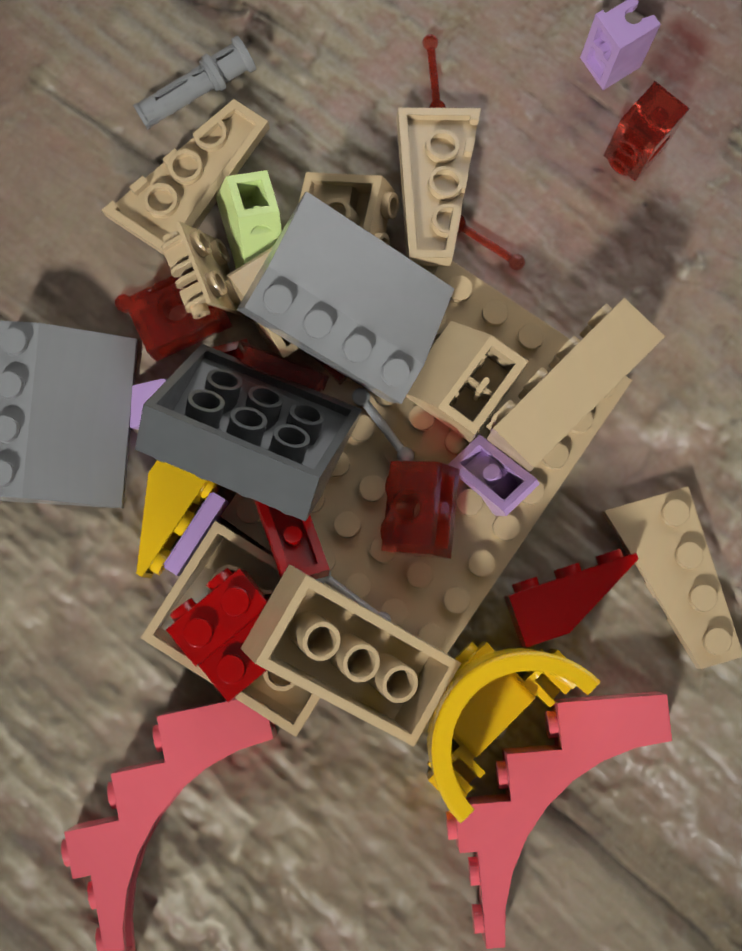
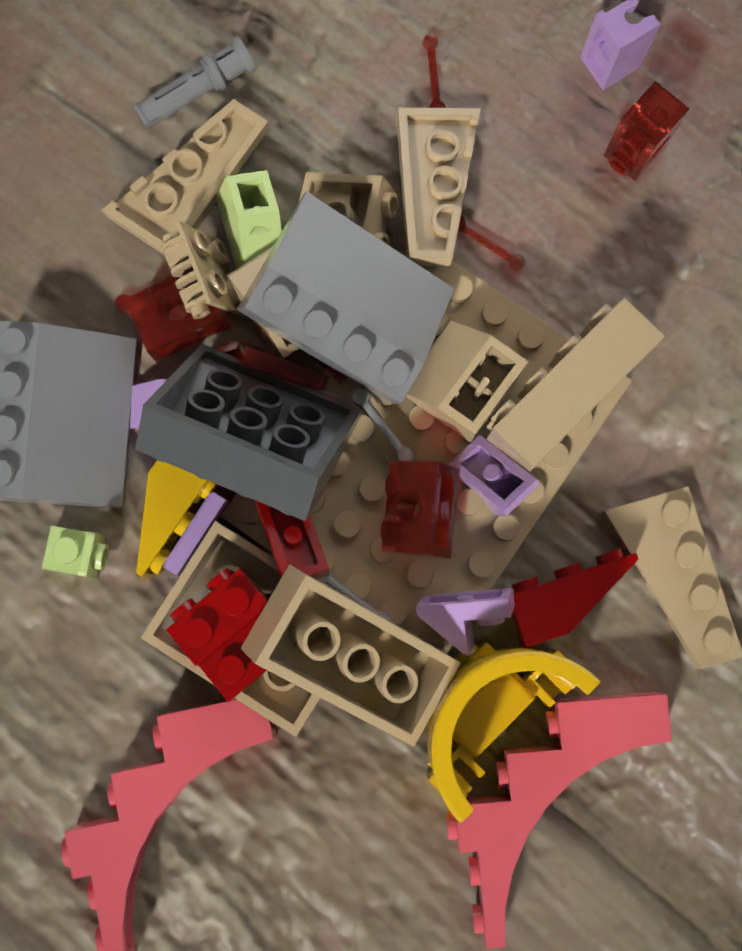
none -> yellowish green bracket [41,526,109,578]
none -> lavender slope [416,588,515,656]

